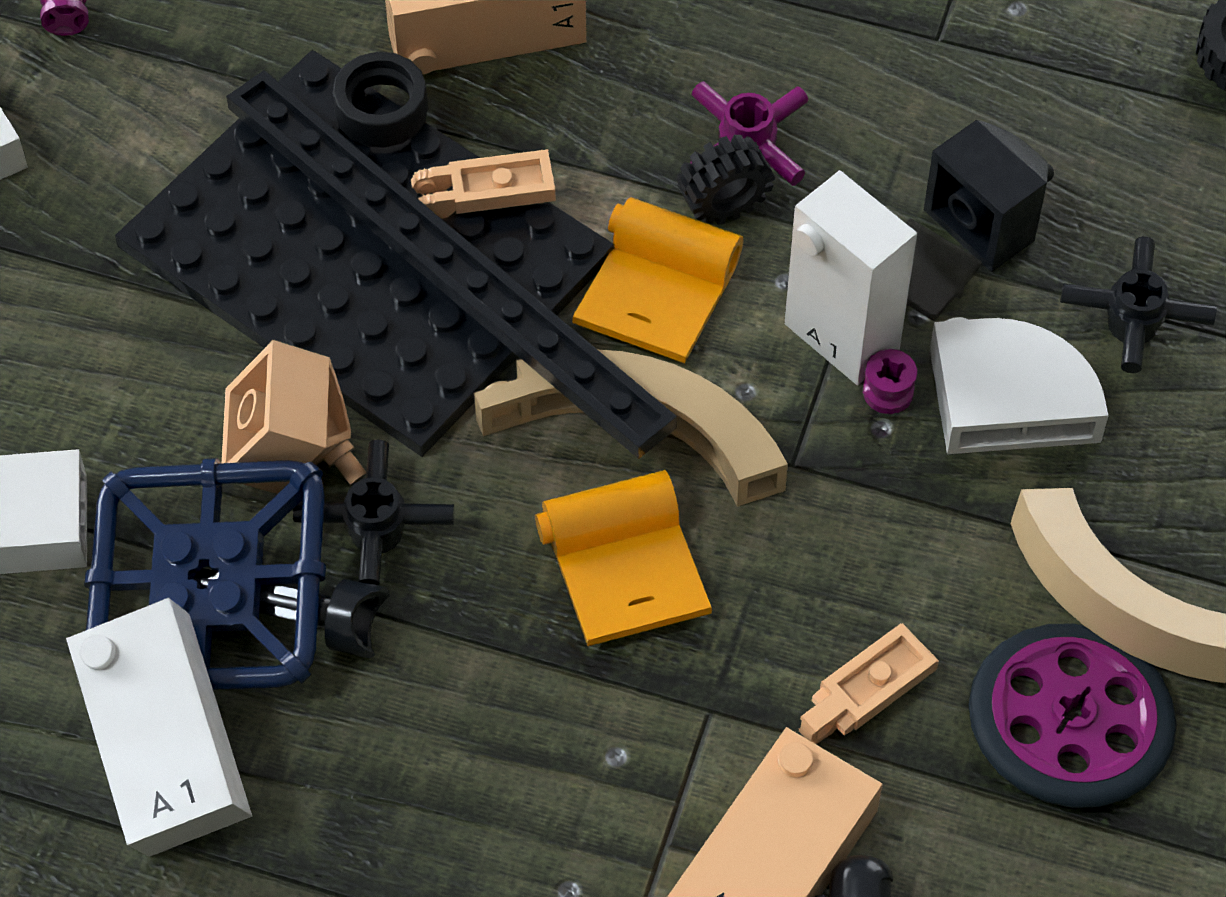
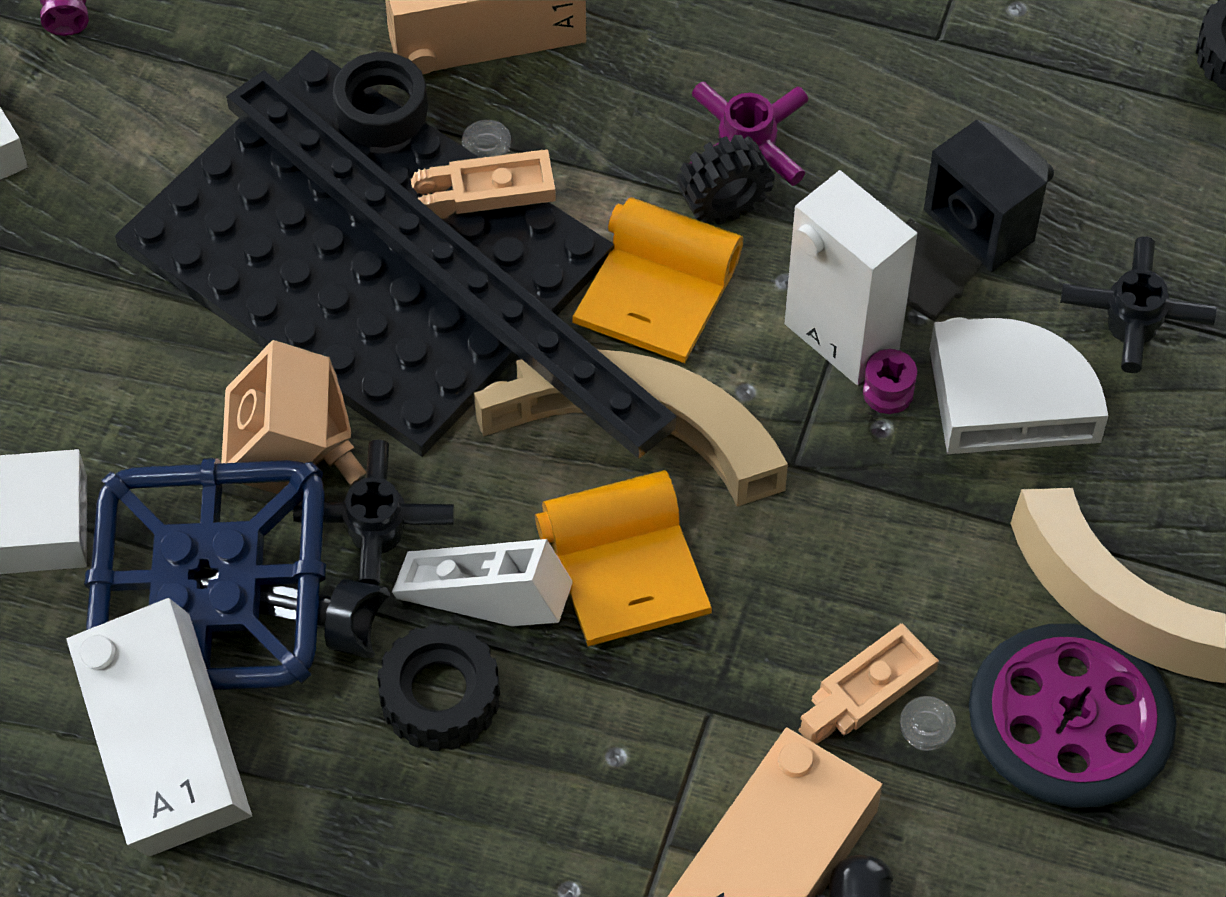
none -> black tyre [377,623,500,751]
none -> white slope [392,539,573,626]
none -> clear plate [462,120,511,158]
none -> clear plate [900,696,956,750]

